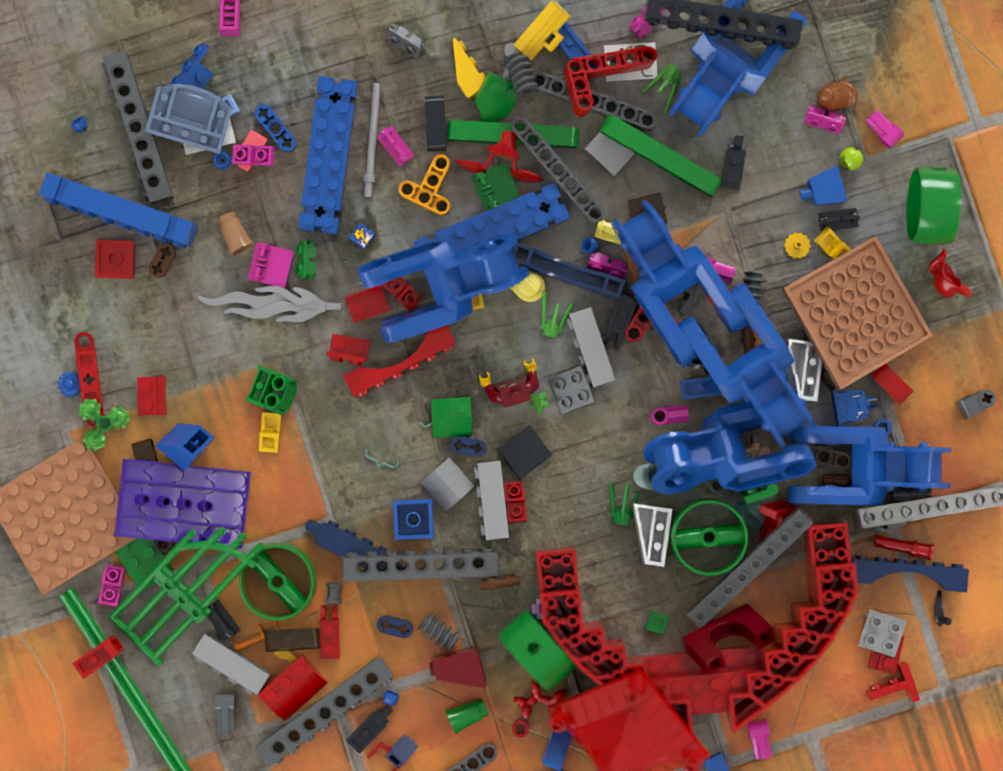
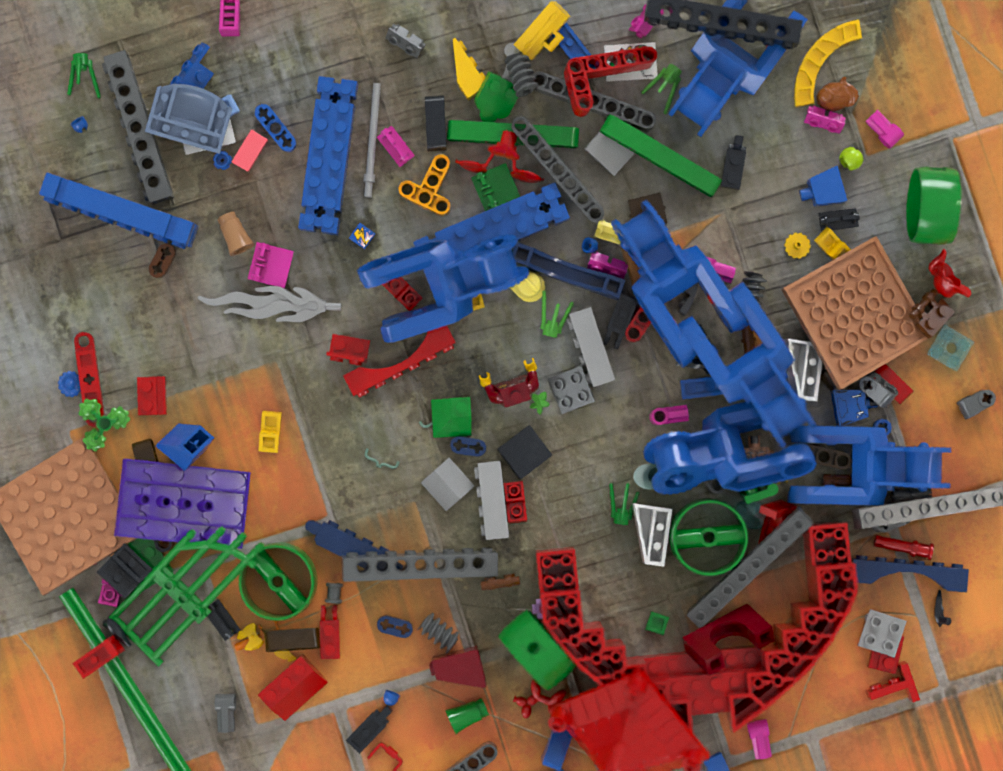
red tile [95,239,136,279] -> none
light grey brick [192,632,271,695] -> none
dark pink slope [232,145,275,166] -> none
green slope [245,365,297,415] -> none
dark grey brick [255,655,394,767] -> none
green hinge [296,240,317,279] -> none
red plate [345,285,390,324] -> none
dark blue brick [385,734,418,769] -> none
blue brick [393,499,434,540] -> none
red bush [512,719,529,738] -> none
none -> green plant [67,53,101,98]
none -> black slope [96,543,153,599]
none -> black bar [102,618,132,647]
none -> yellow piece [237,623,264,651]
none -> yellow tile [794,19,862,107]
none -> dark grey piece [859,372,898,408]
none -> reddish brown plate [909,289,955,339]
none -> clear light blue piece [927,324,974,372]

